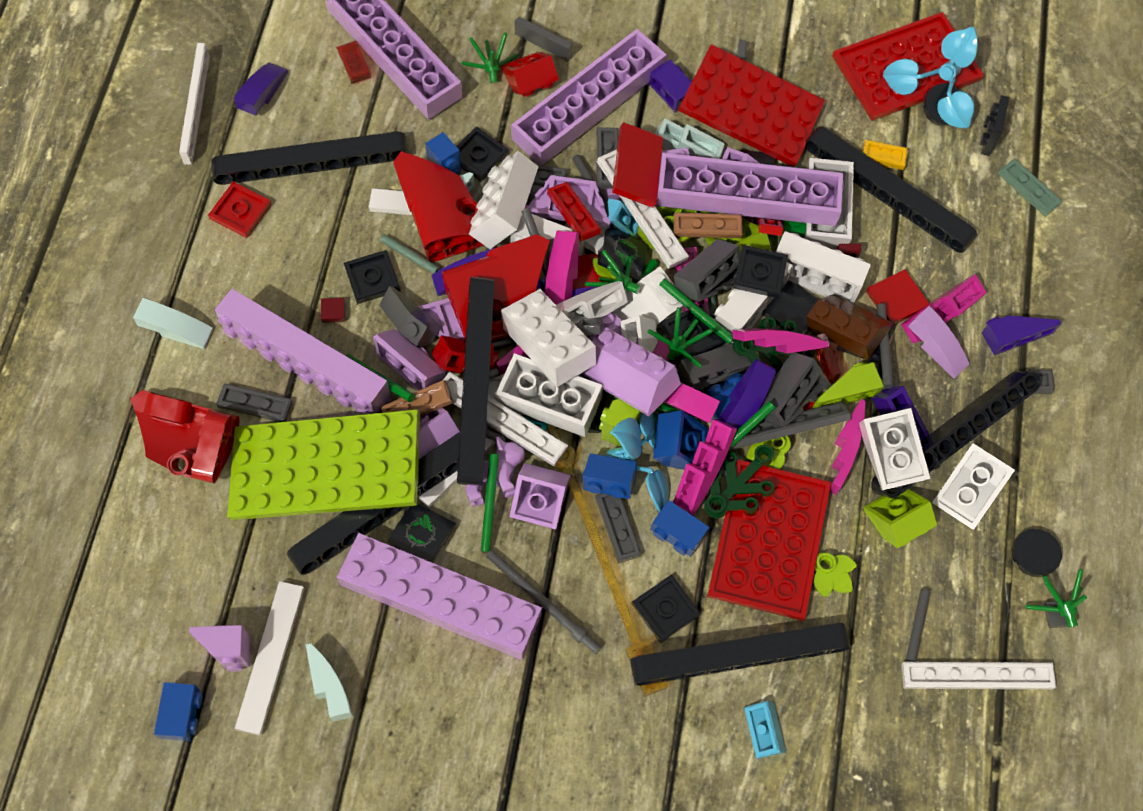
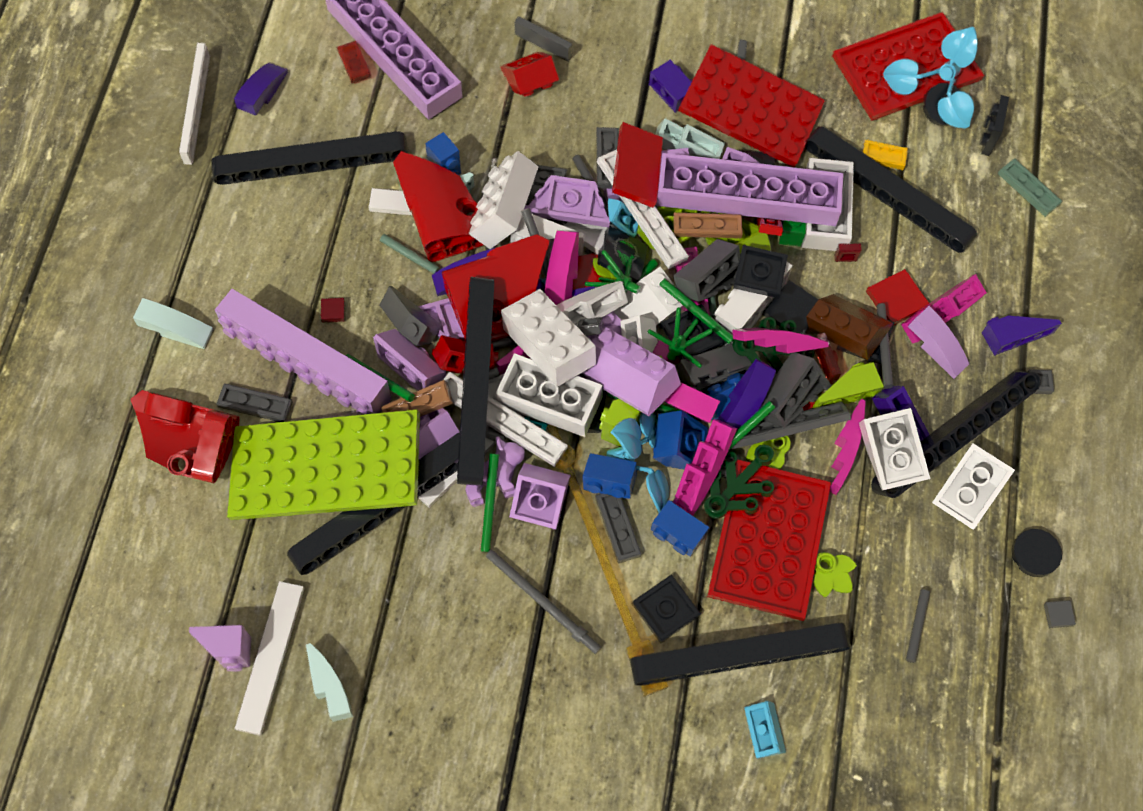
blue brick [154,682,202,741] -> none
red tile [208,182,271,238] -> none
lavender brick [337,533,542,660] -> none
black tile [344,250,401,304] -> none
black slope [387,503,456,563] -> none
black tile [456,126,509,182] -> none
green plant [462,33,518,83] -> none
lavender brick [511,29,667,166] -> none
red tile [547,182,601,242] -> none
white brick [776,231,871,304] -> none
lime slope [863,489,937,548] -> none
white tile [901,662,1056,689] -> none
green plant [1025,569,1087,628] -> none

